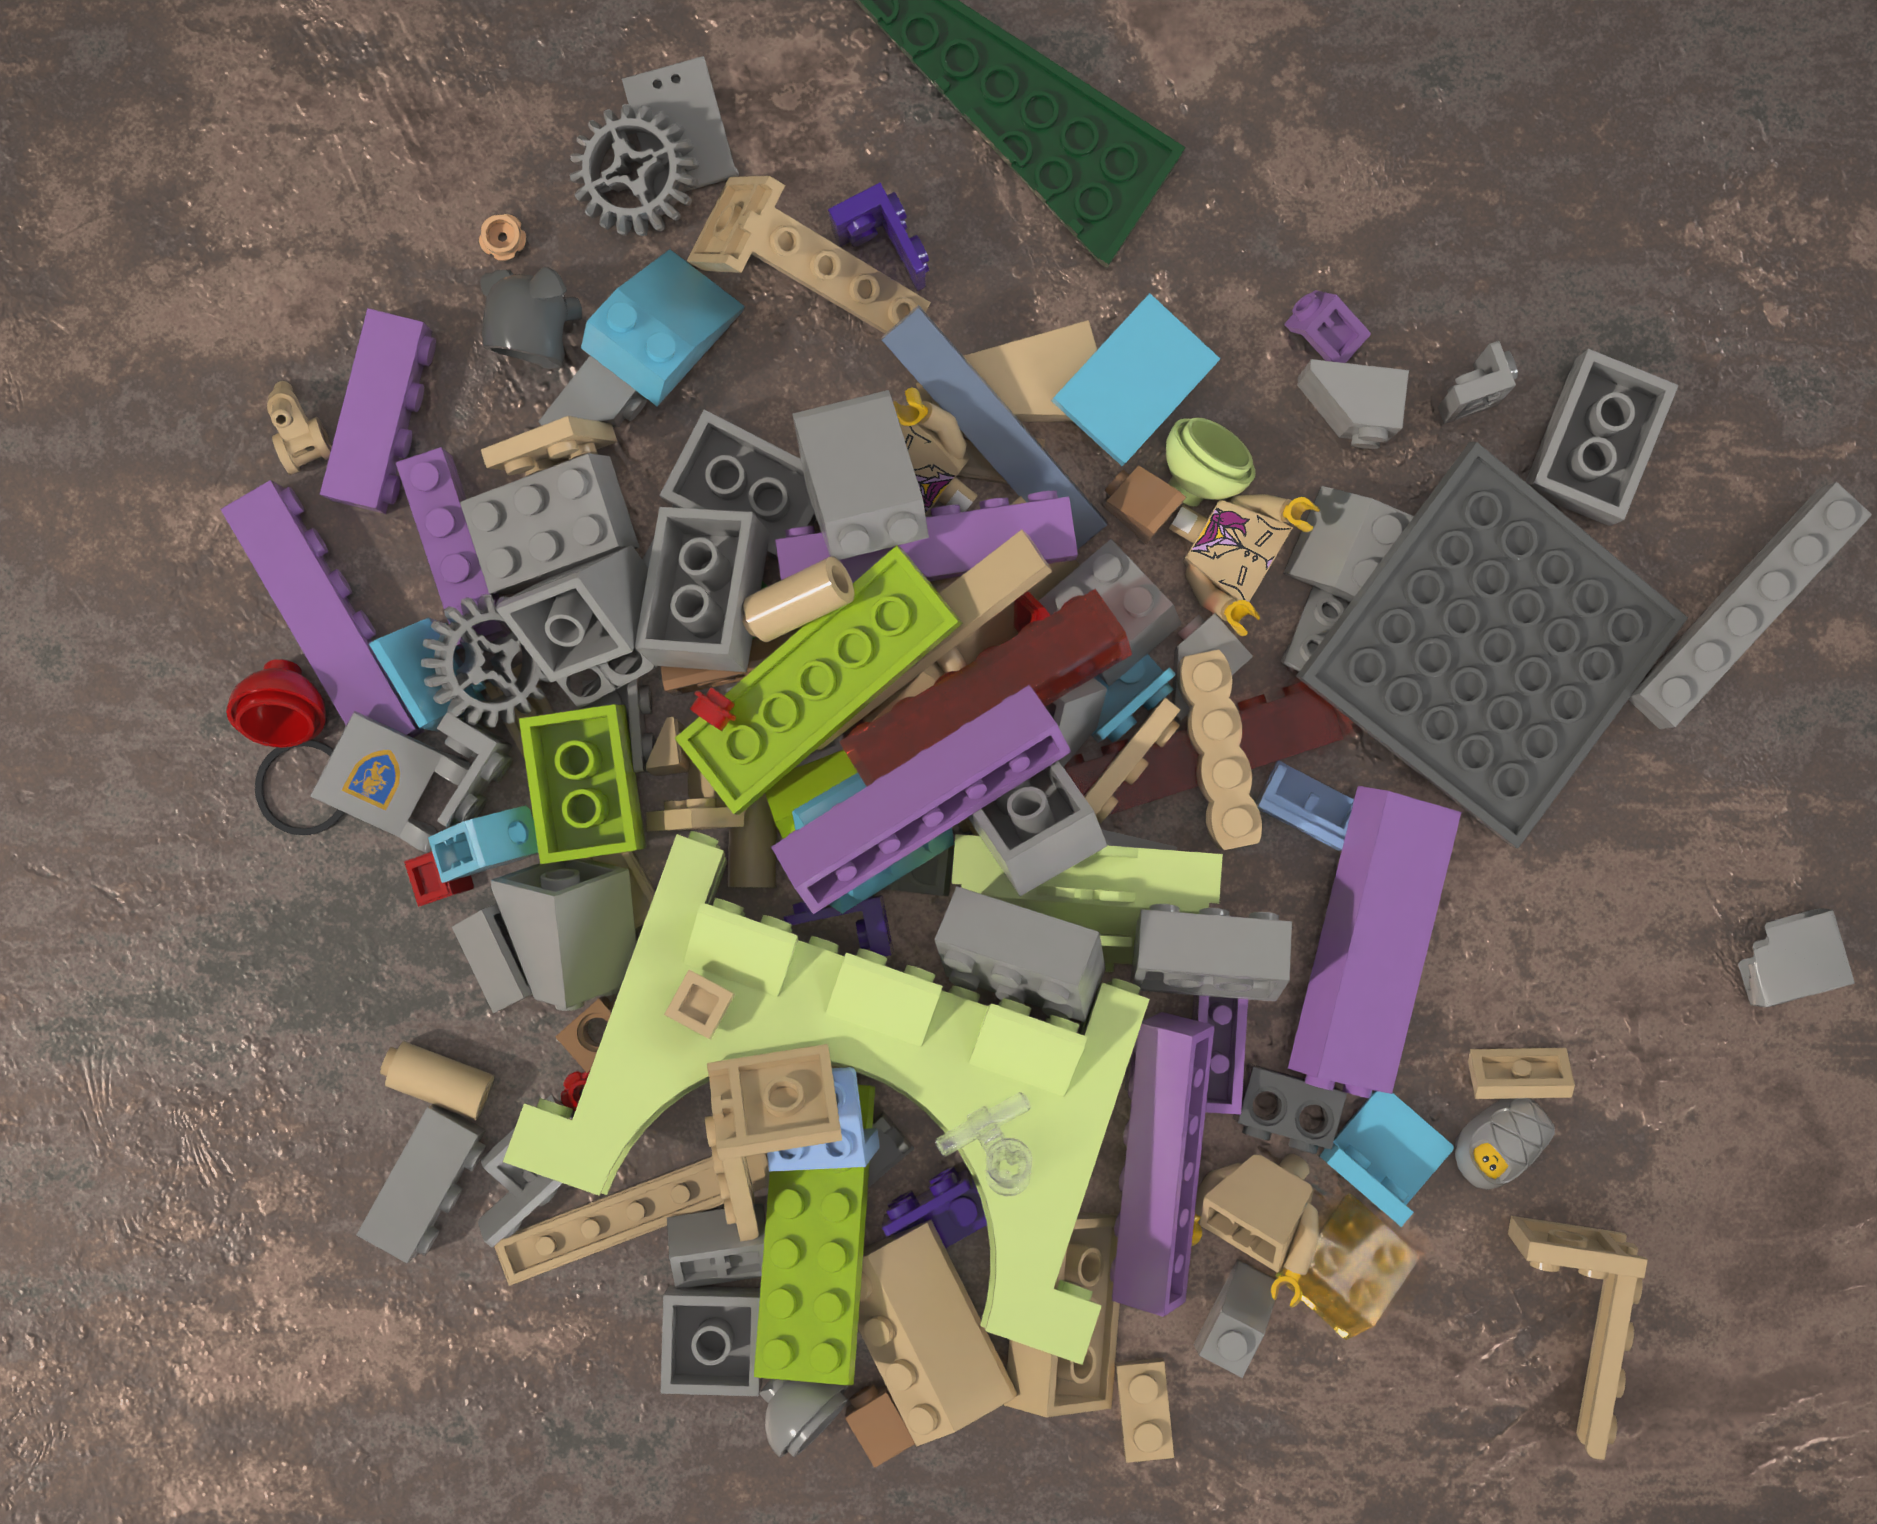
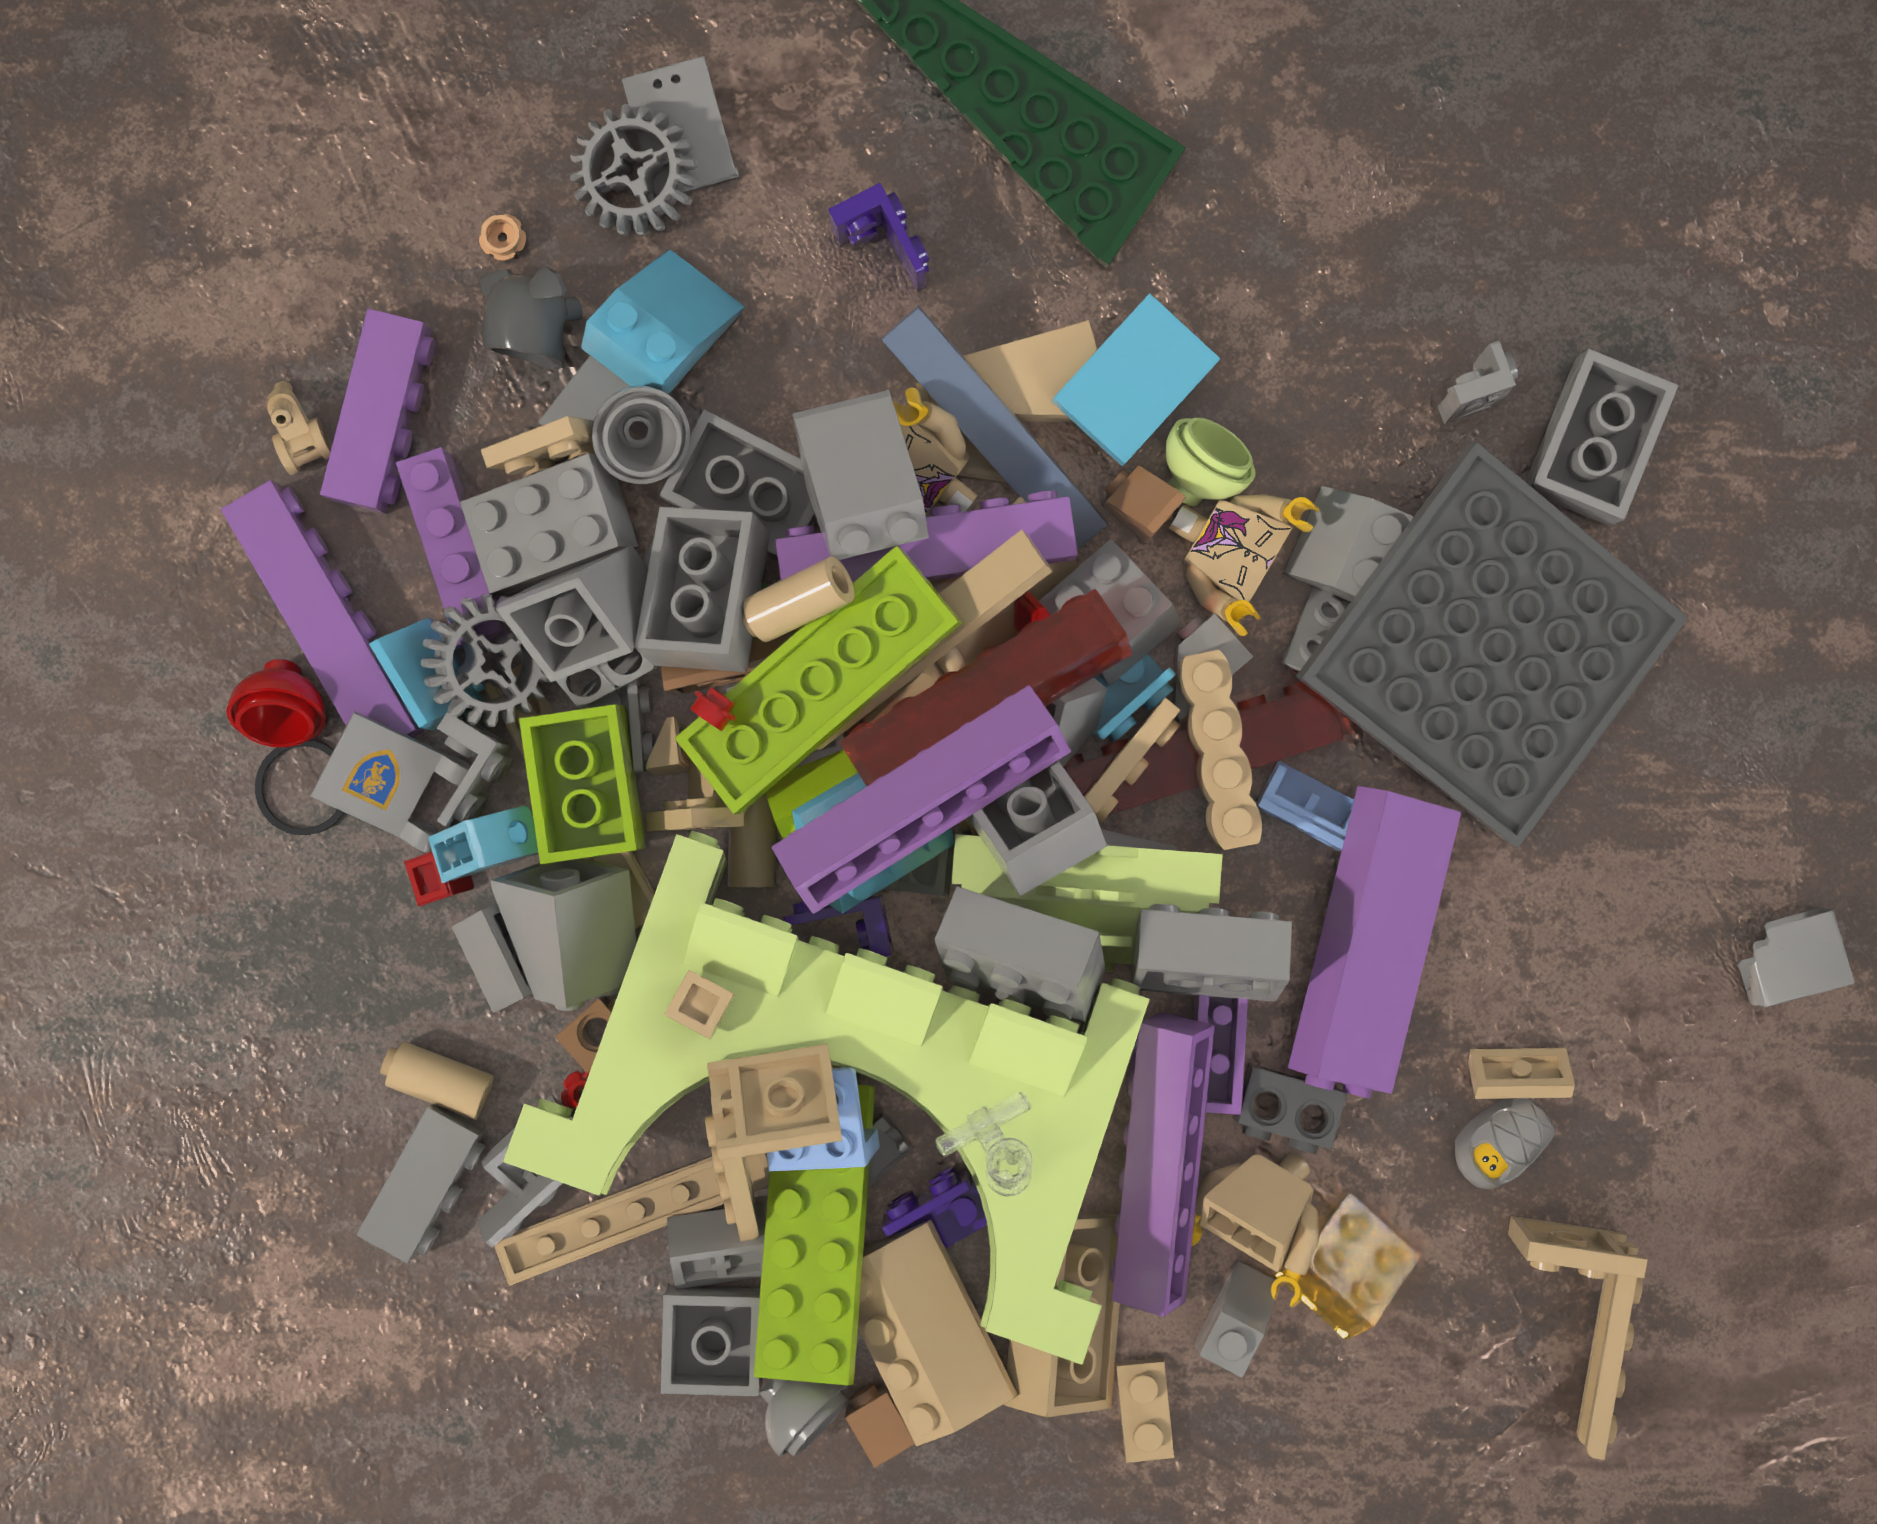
tan bracket [686,176,931,334] -> none
medium lavender bracket [1285,290,1371,363] -> none
light grey slope [1297,359,1409,449] -> none
medium azure bracket [1319,1091,1454,1227] -> none
light grey brick [1628,482,1872,729] -> none
none -> light grey piece [592,386,690,484]

